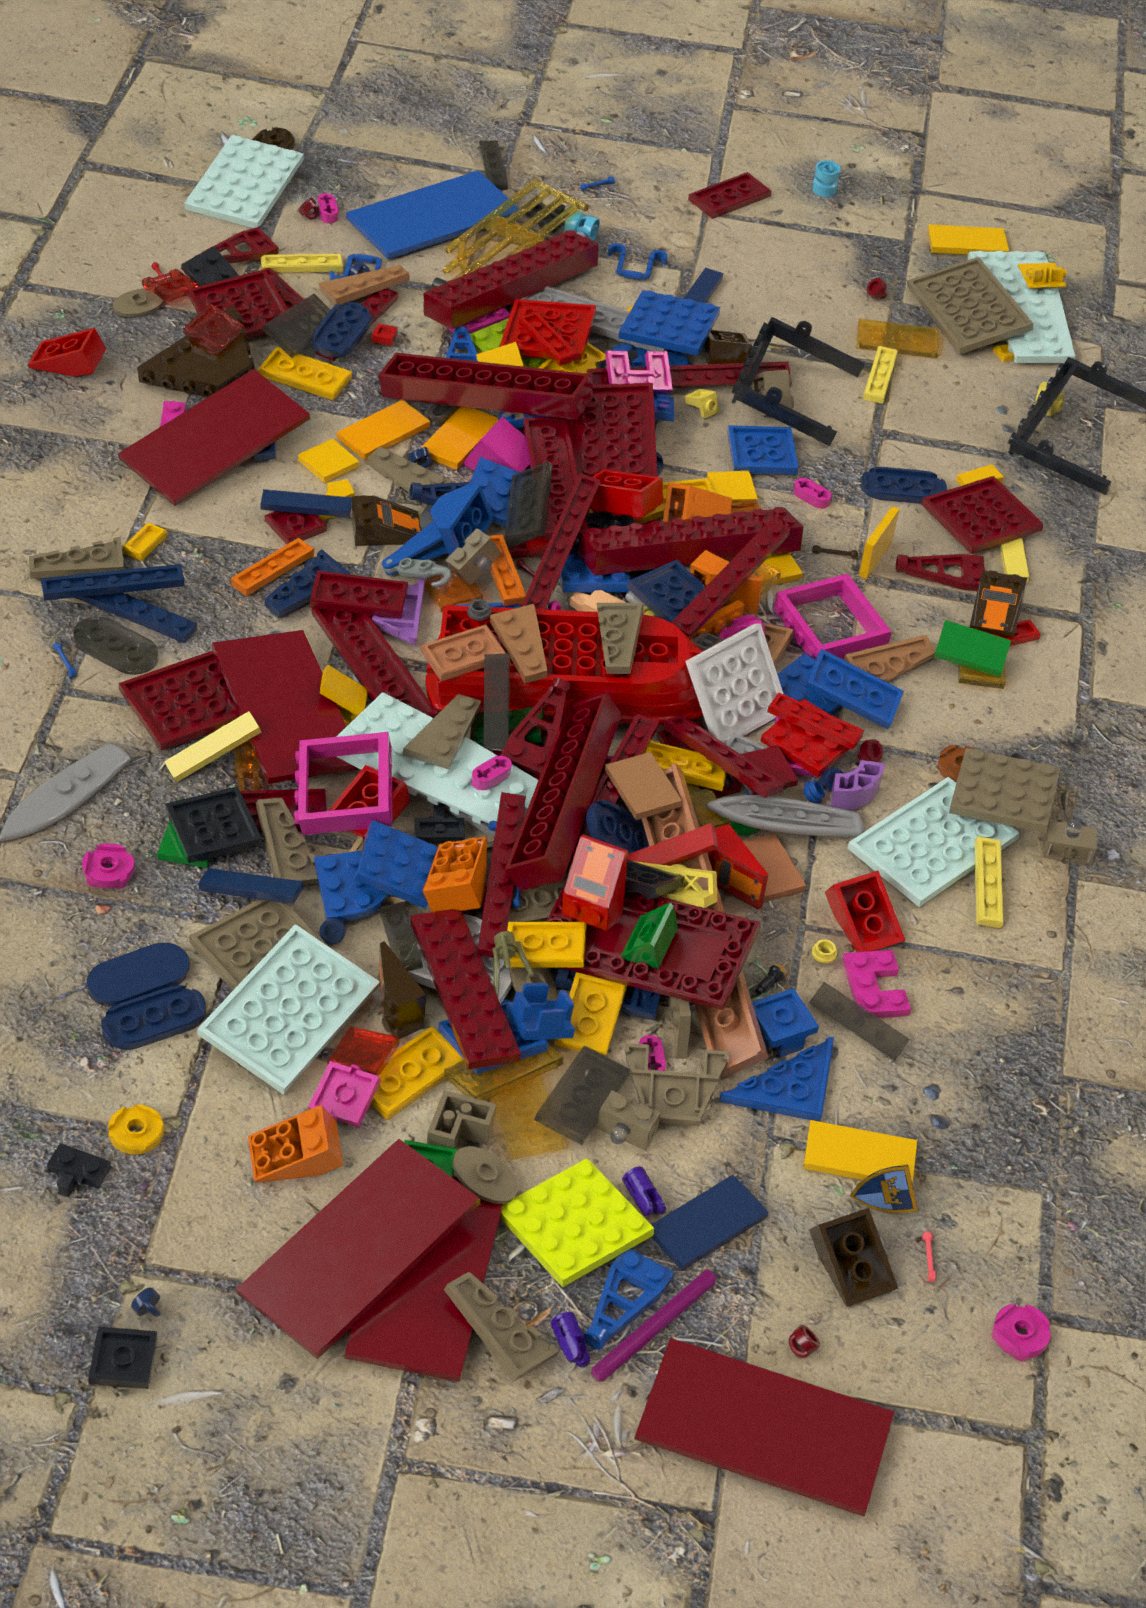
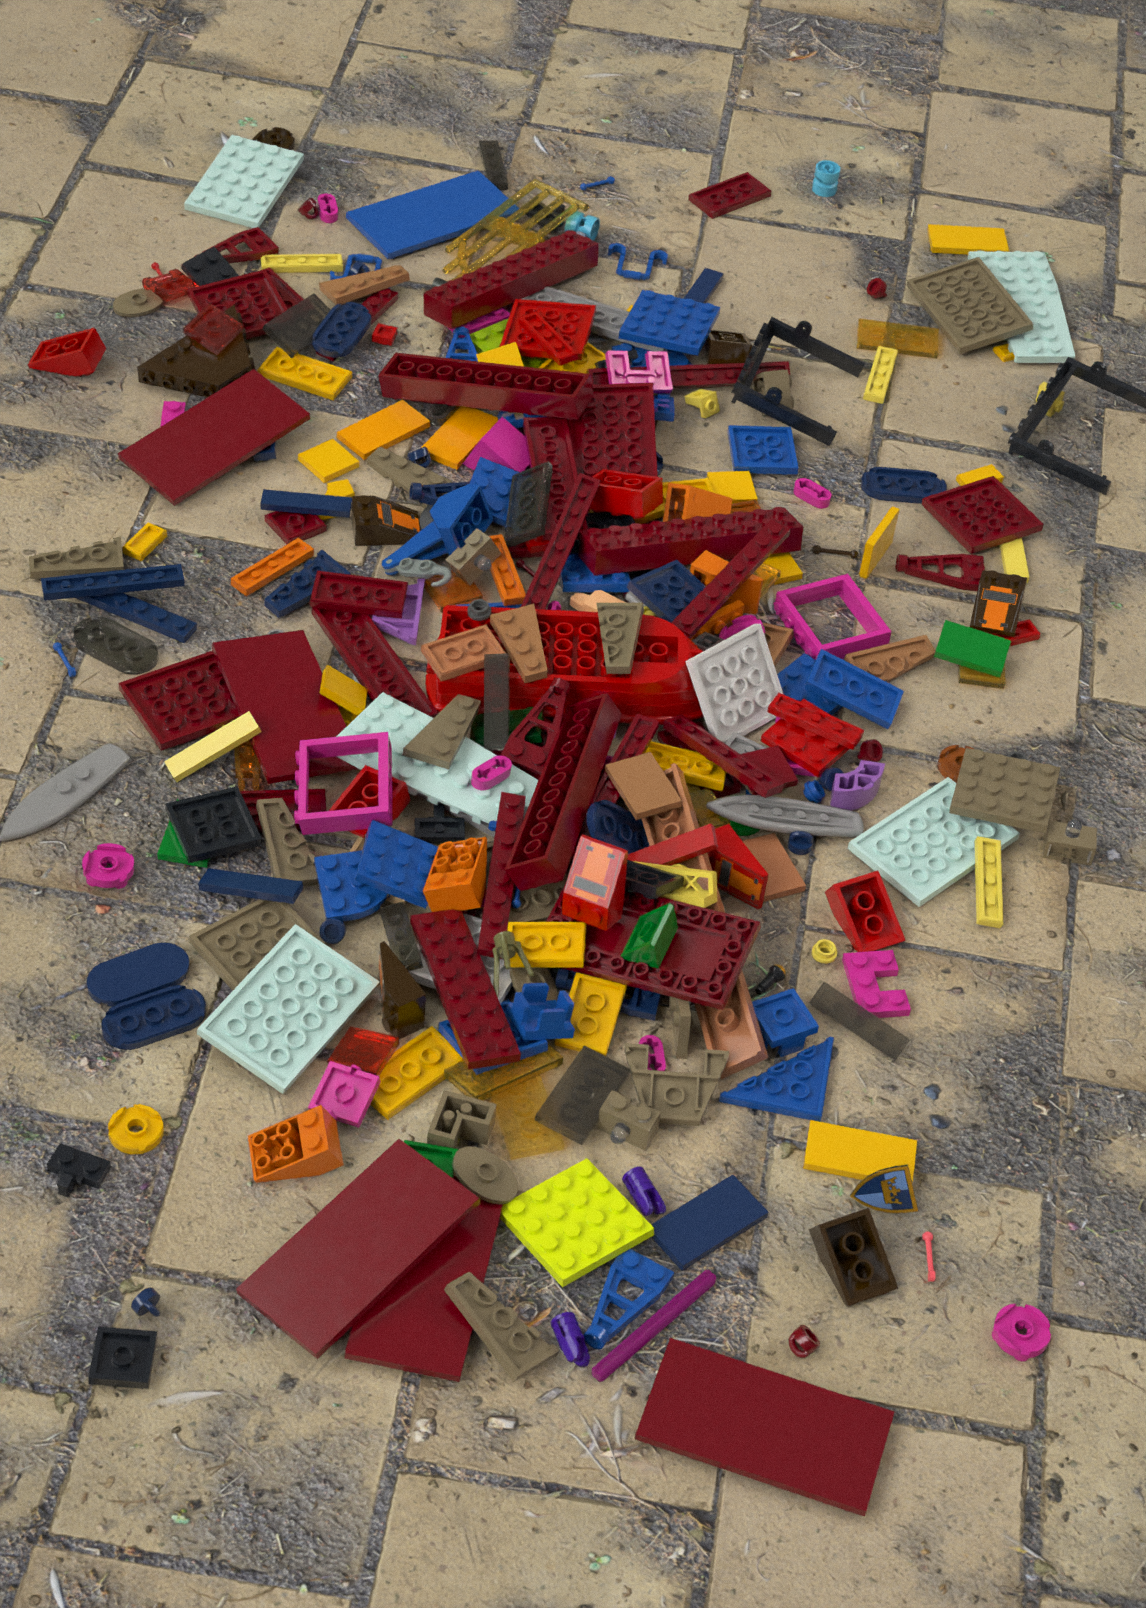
yellow hinge [1017,263,1067,289] -> none
none -> dark blue tile [787,831,813,855]

